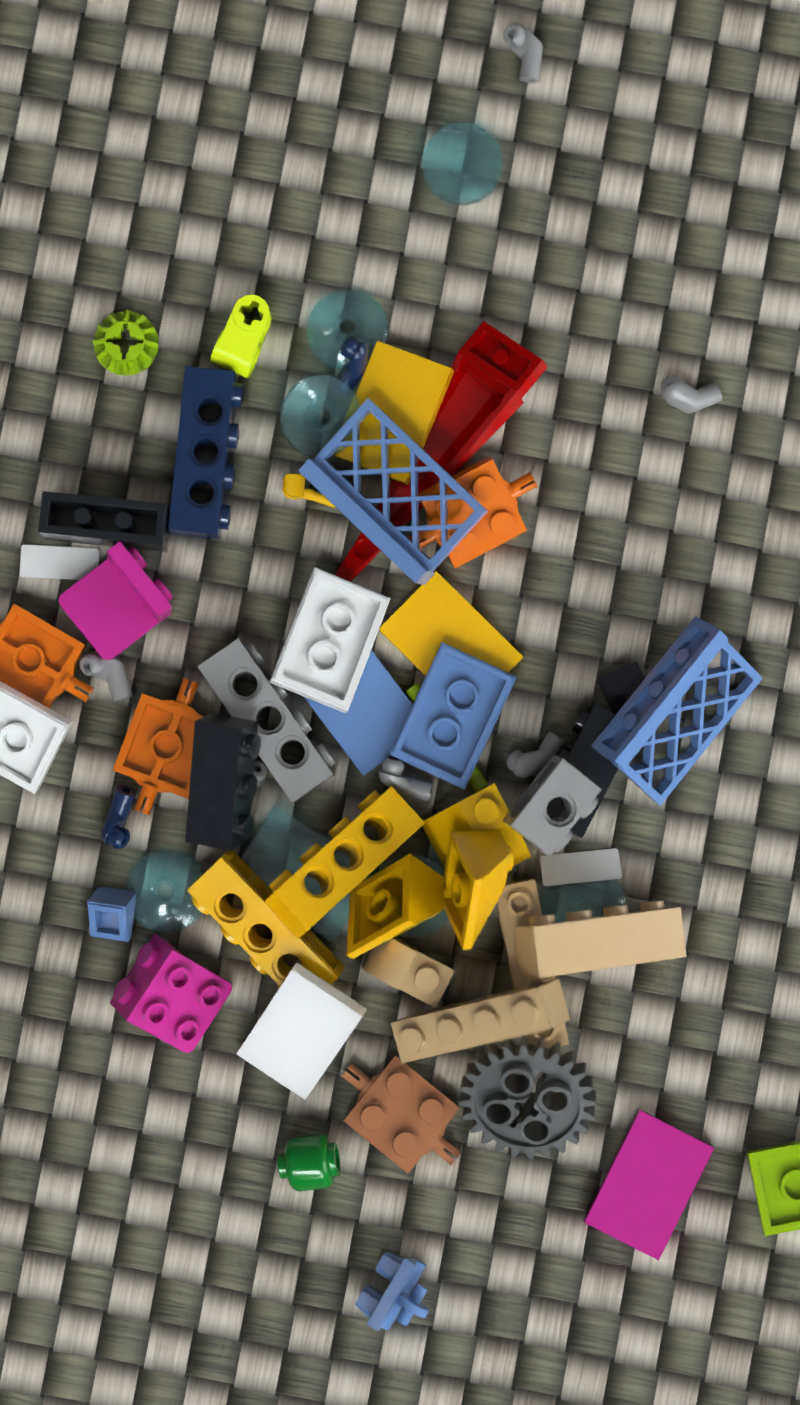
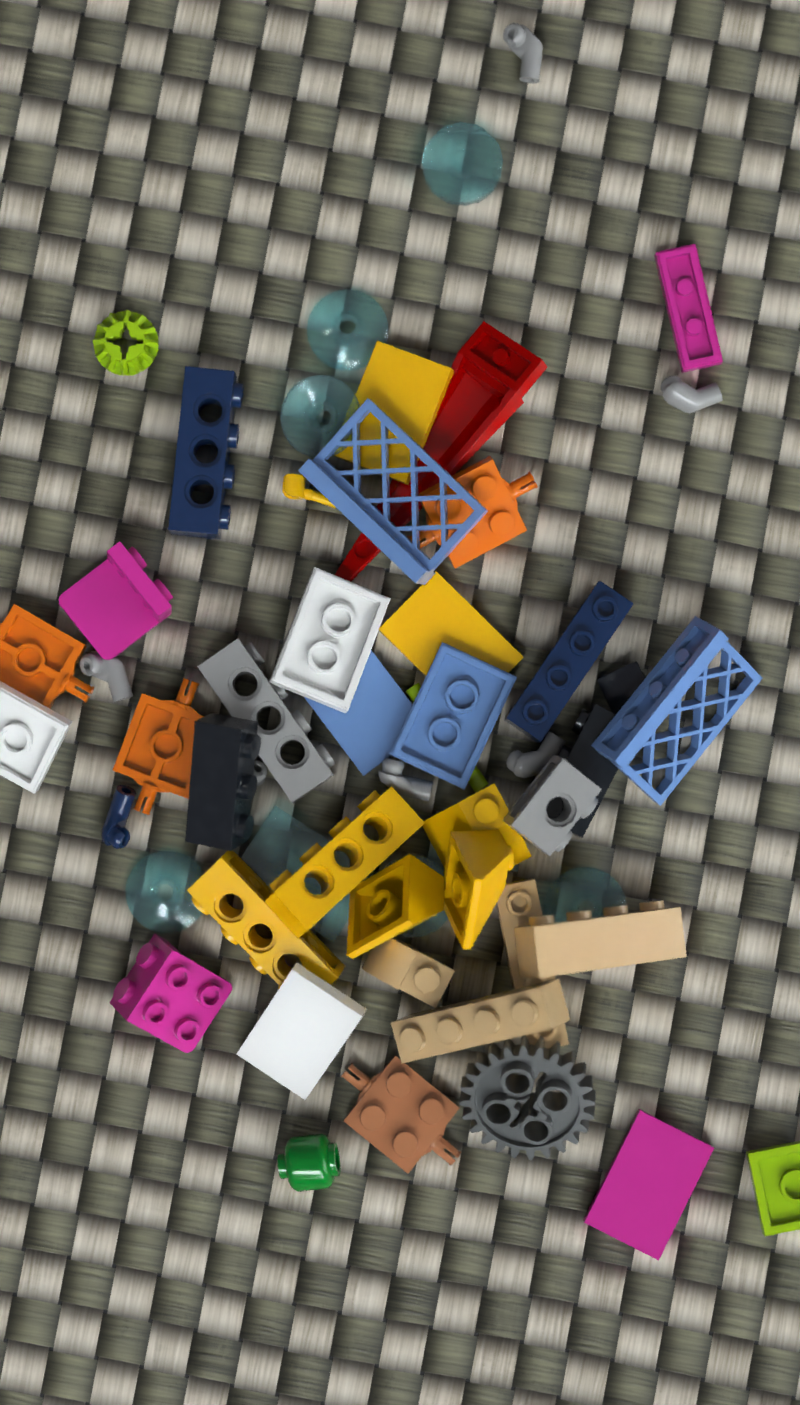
white sticker [20,545,100,580] -> none
black brick [38,491,170,552] -> none
medium blue slope [87,886,136,942] -> none
neon yellow piece [210,294,272,379] -> none
dark blue arm [332,336,369,396] -> none
medium blue hips [355,1252,430,1331] -> none
white sticker [540,848,622,886] -> none
none -> dark blue brick [504,580,634,743]
none -> dark pink tile [654,244,723,373]

